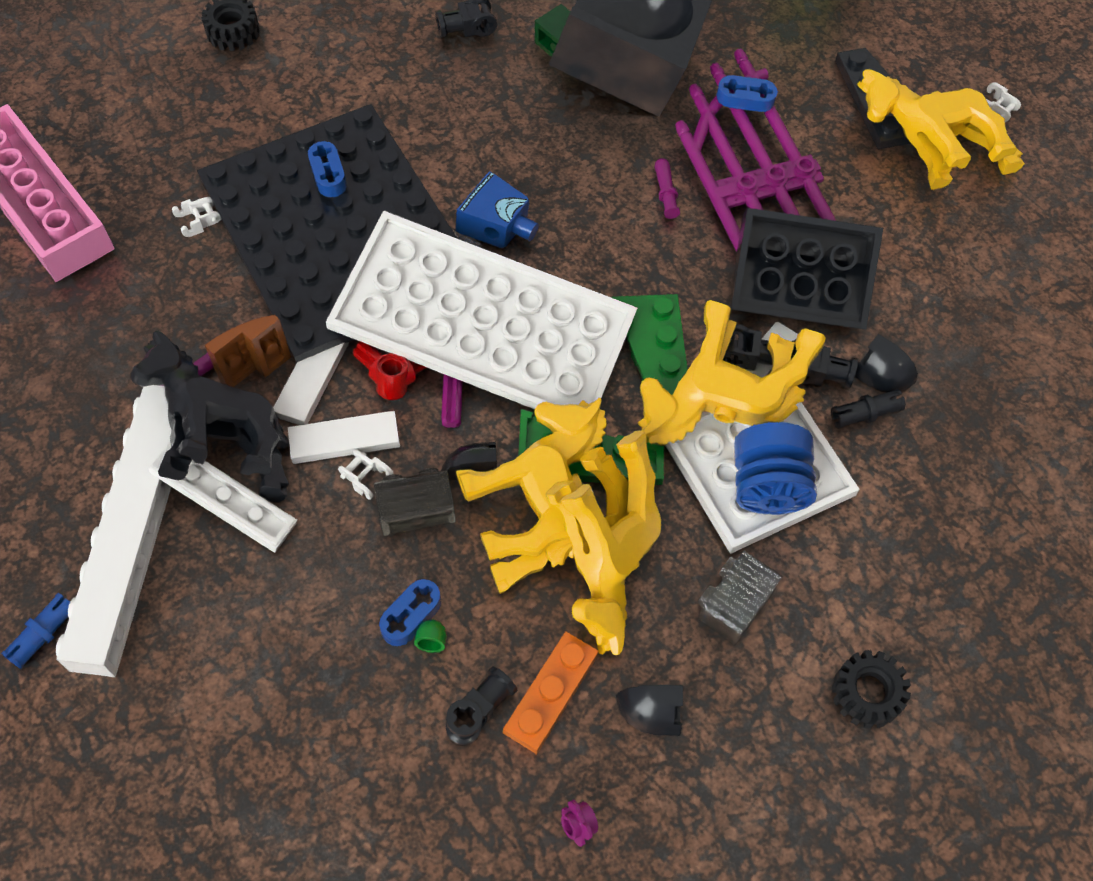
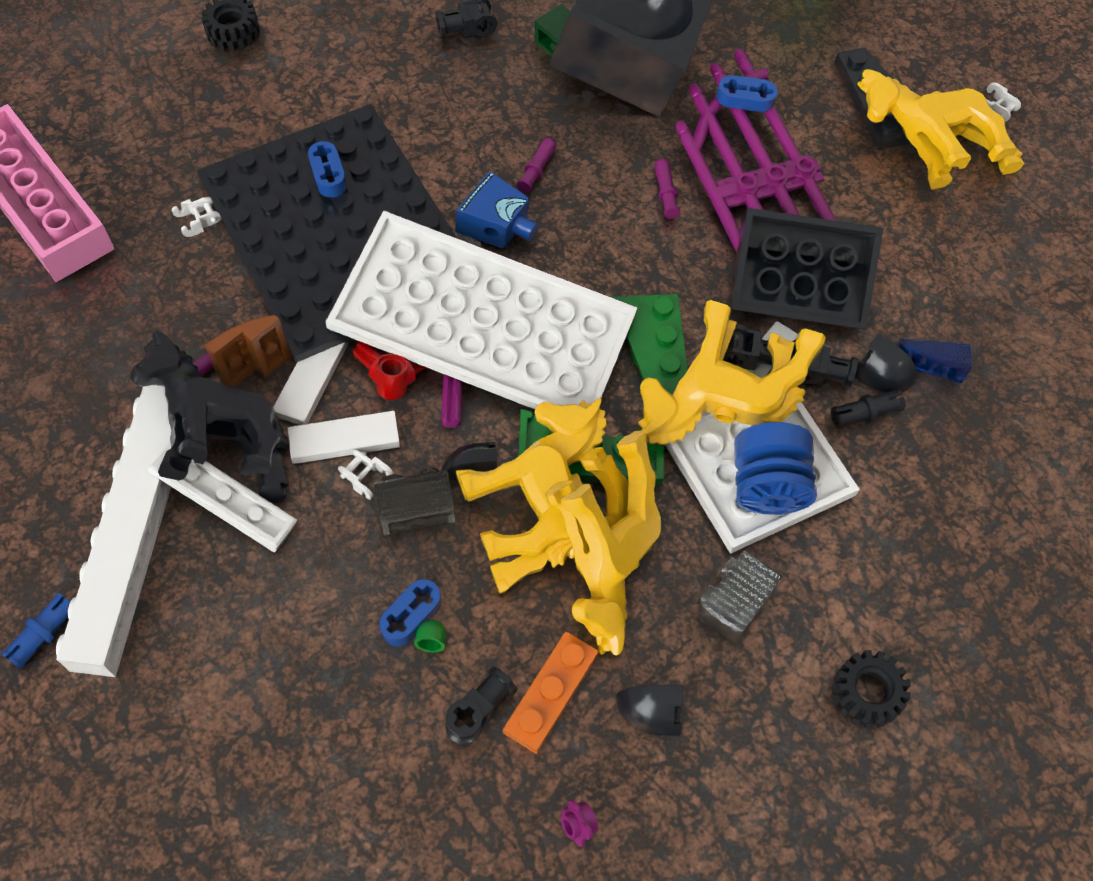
none -> magenta piece [517,137,556,193]
none -> clear blue slope [897,338,972,383]

